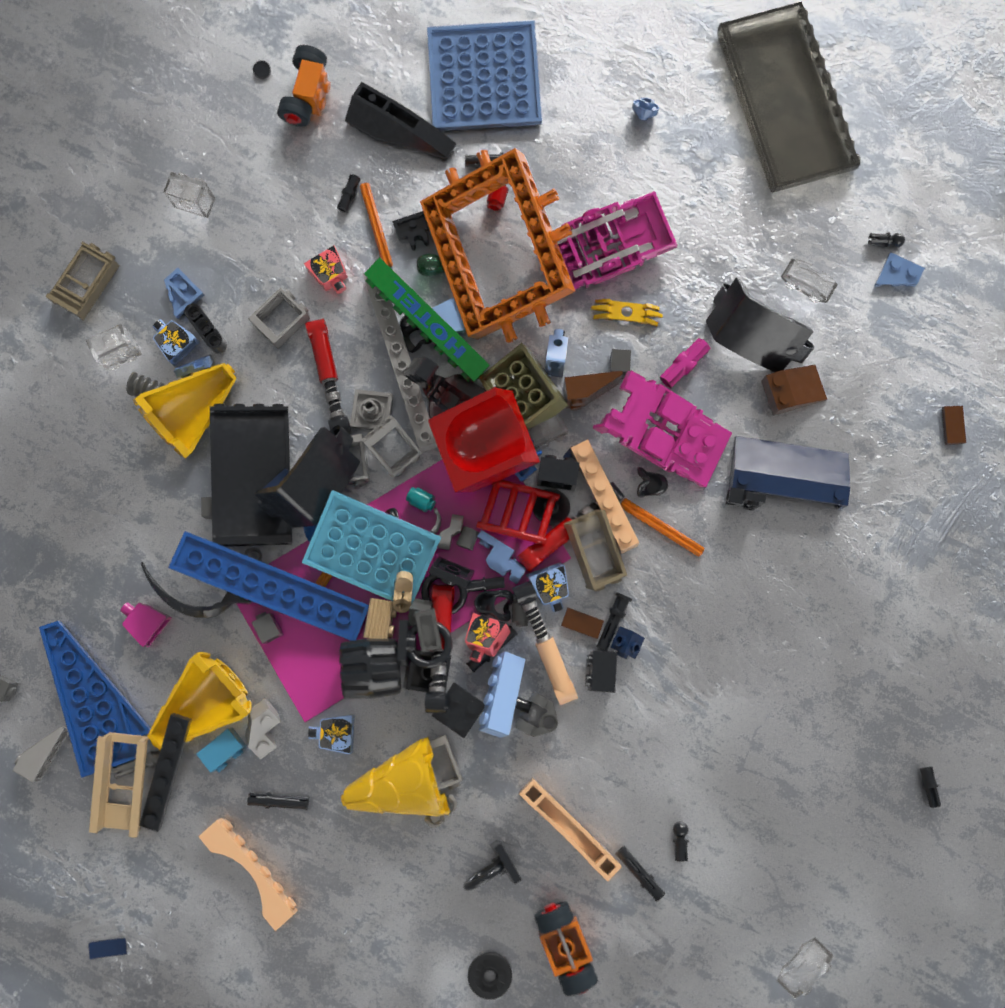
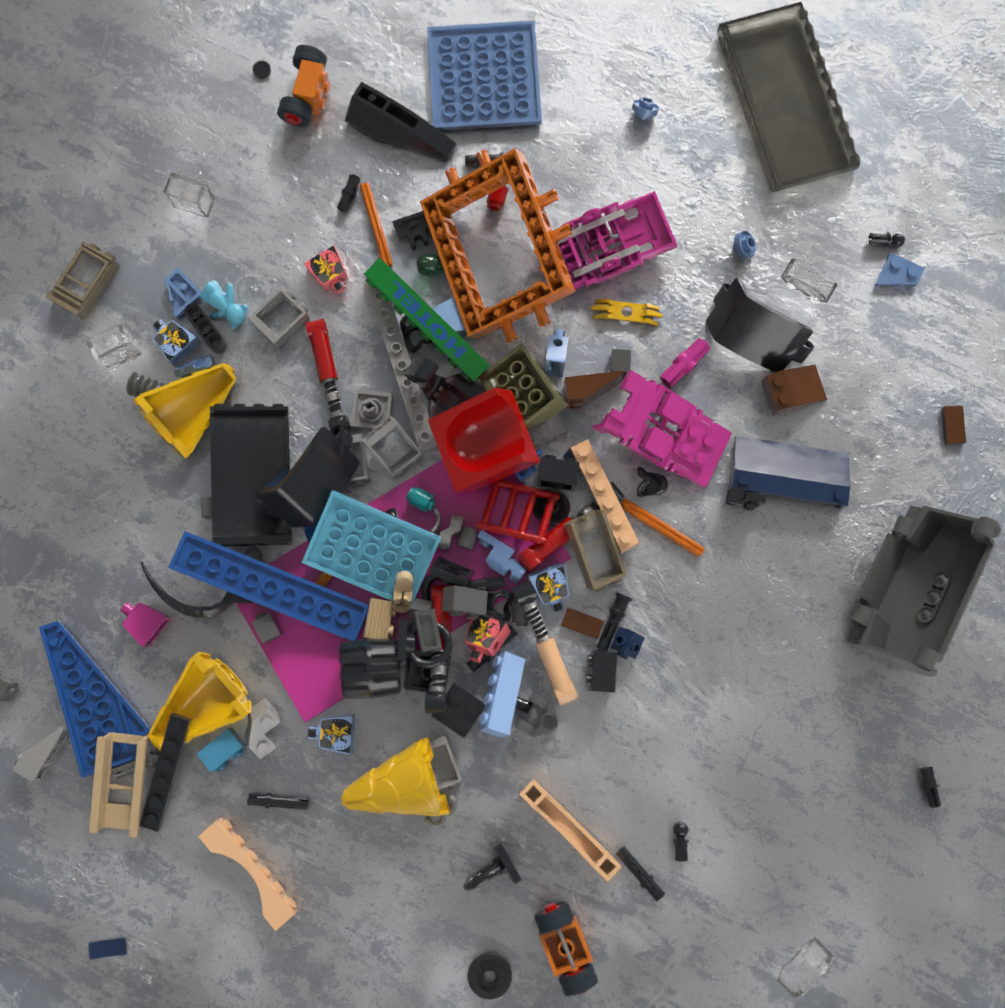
none -> medium azure piece [200,281,248,330]
none -> dark grey brick [442,585,488,619]
none -> medium blue plate [733,231,756,259]
none -> dark grey cylinder [847,505,1001,677]

